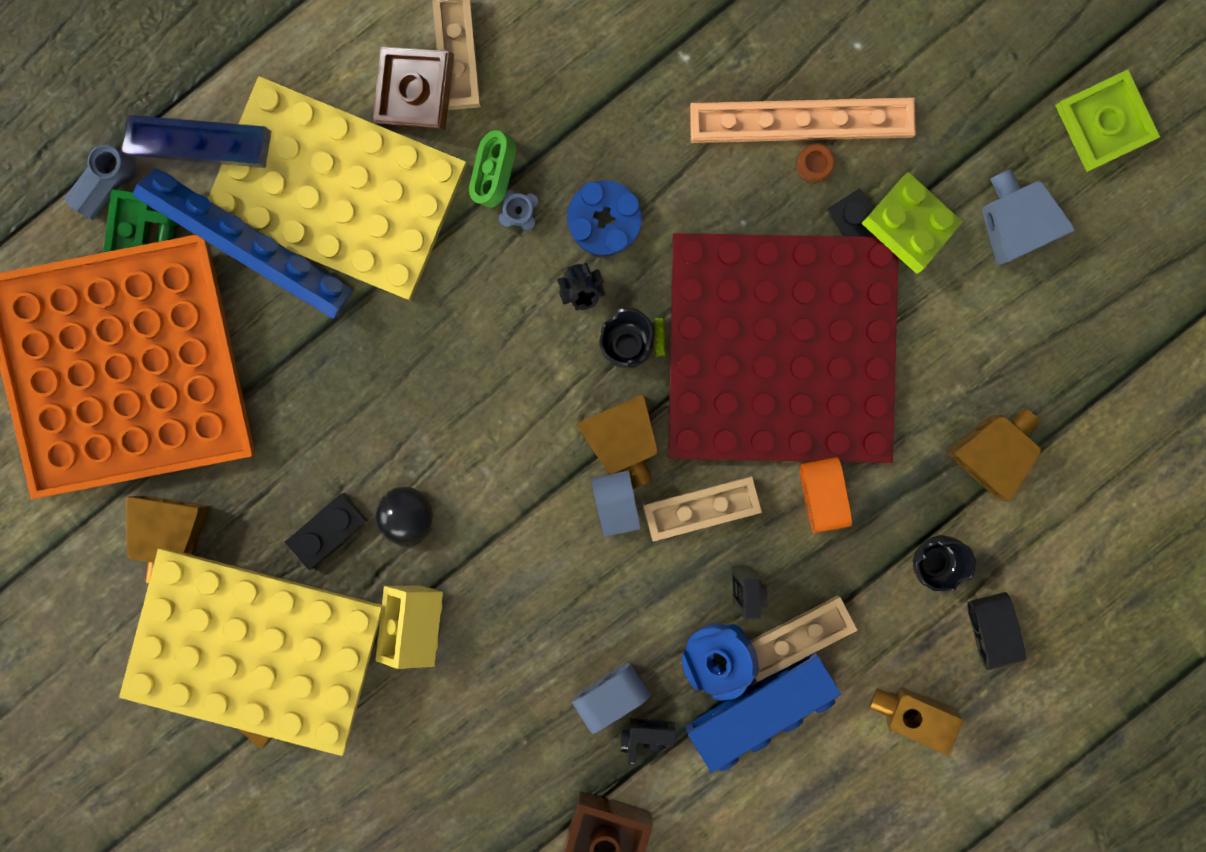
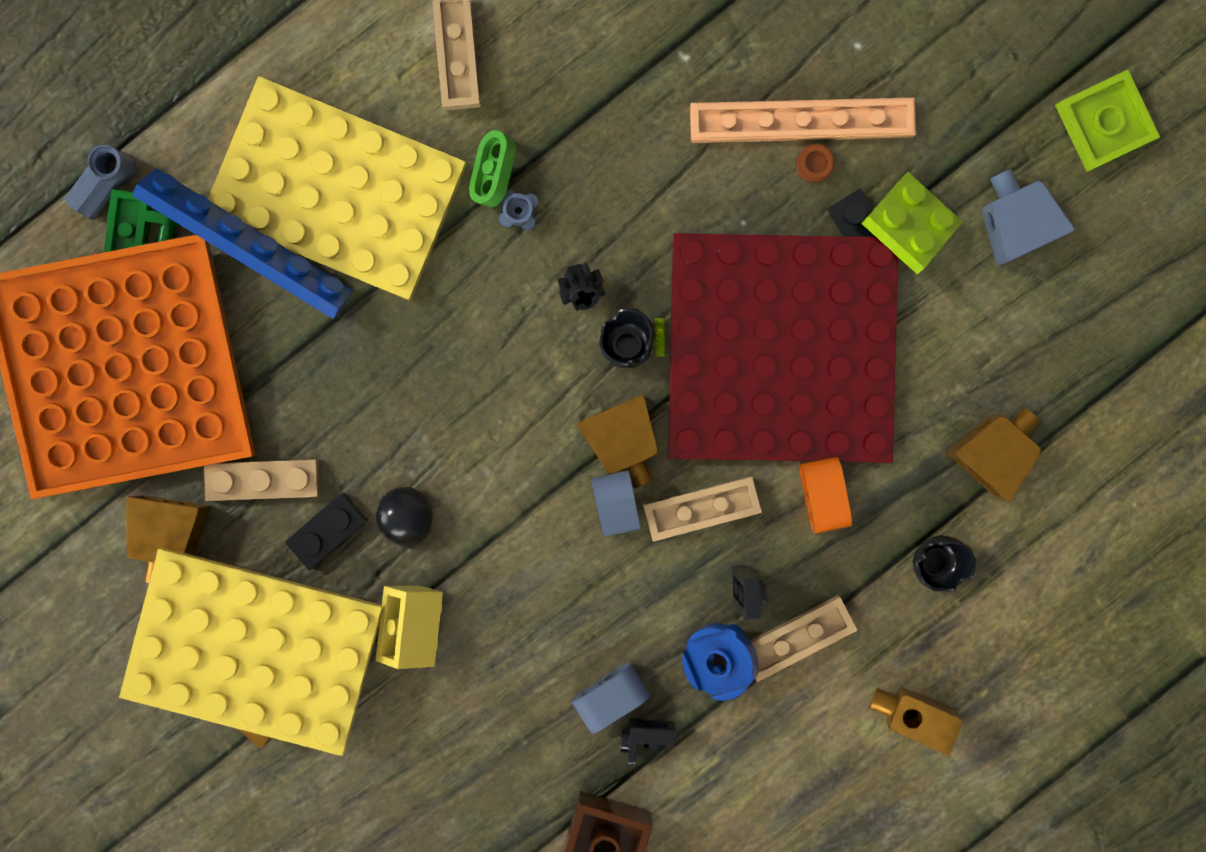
clear blue plate [122,115,272,168] -> none
tile [373,47,454,130] -> none
blue plate [567,180,642,257] -> none
blue brick [685,653,841,773] -> none
black beam [967,592,1026,670] -> none
none -> tan plate [204,459,321,501]

